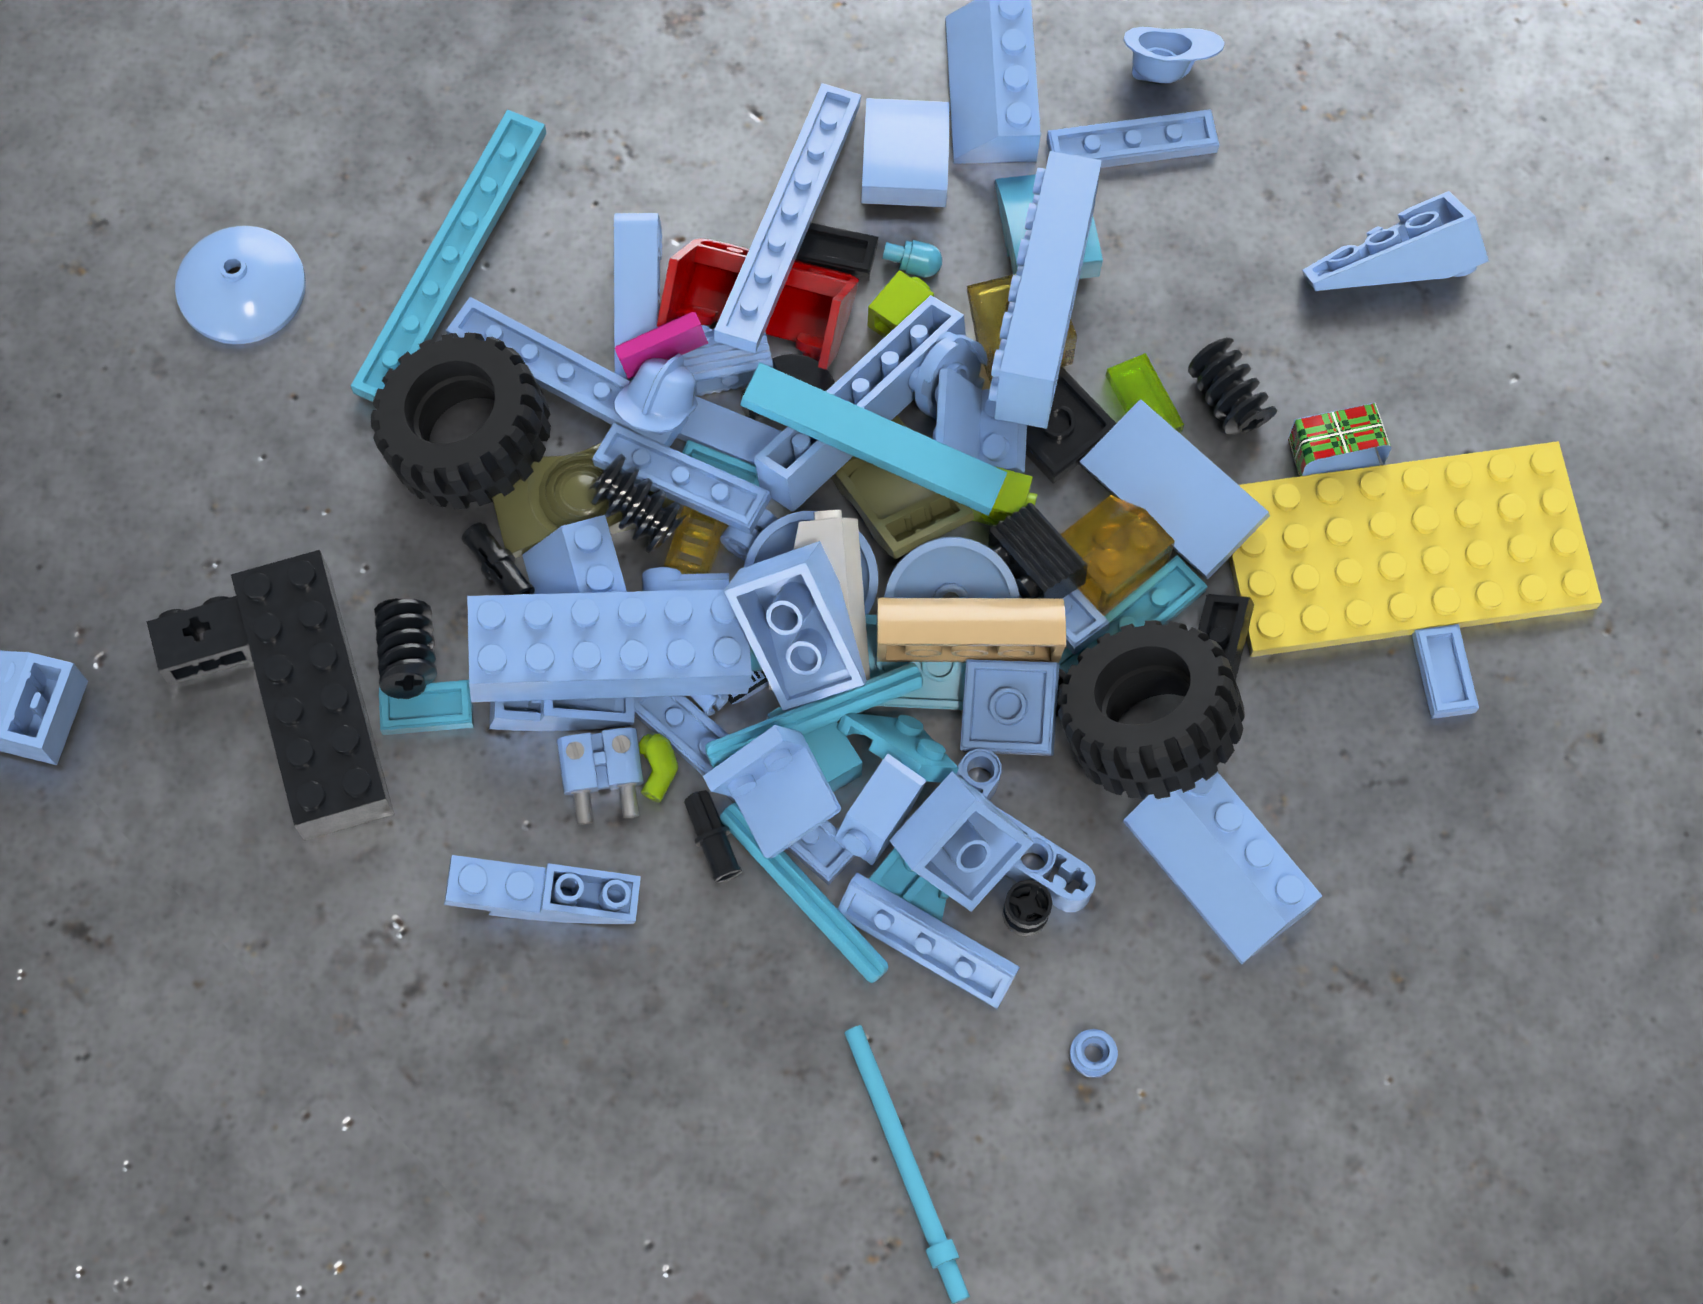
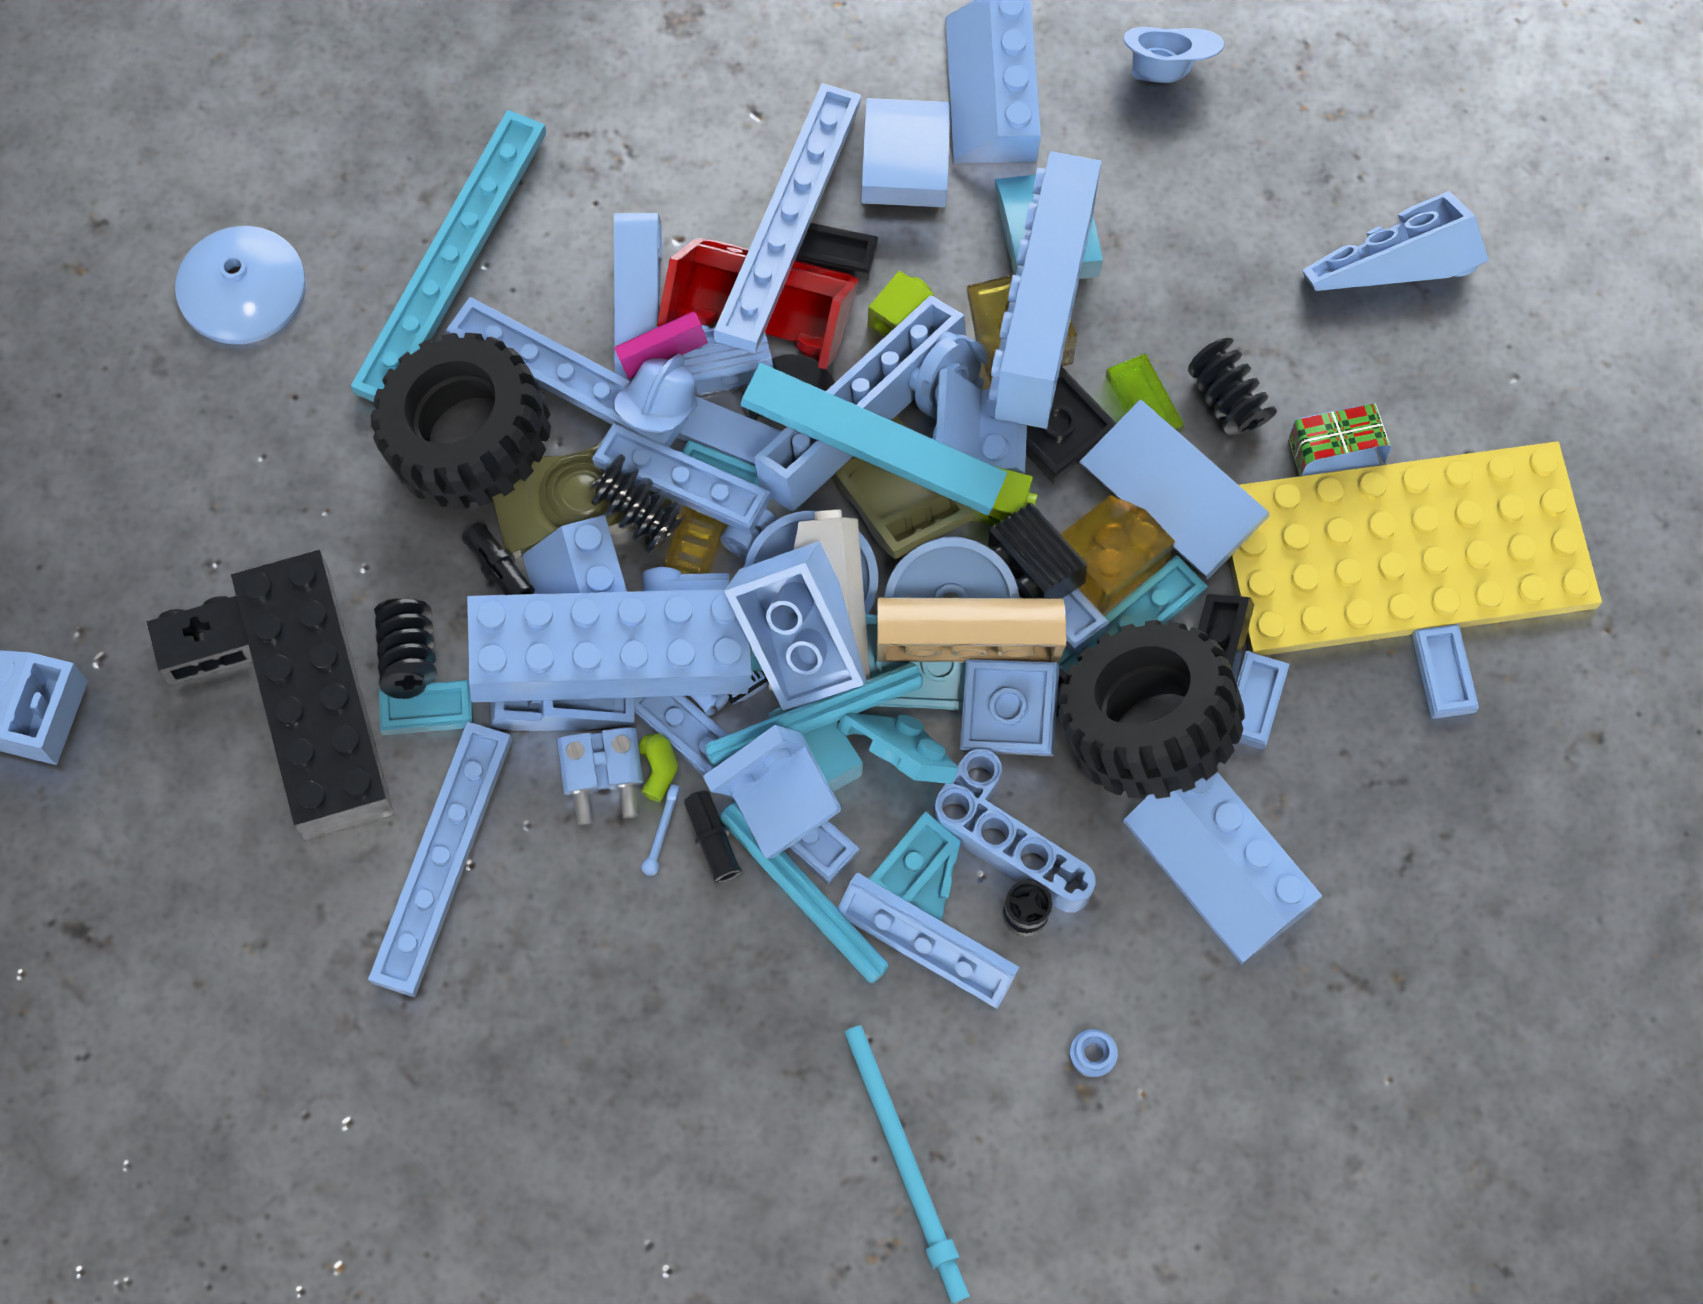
light blue slope [444,855,641,924] -> none
light blue slope [835,754,926,865] -> none
medium azure cylinder [882,240,942,278] -> none
light blue slope [889,771,1034,912] -> none
light blue tile [1046,109,1219,168] -> none
none -> light blue plate [368,721,512,997]
none -> light blue hinge [641,784,681,876]
none -> light blue tile [1236,651,1290,750]

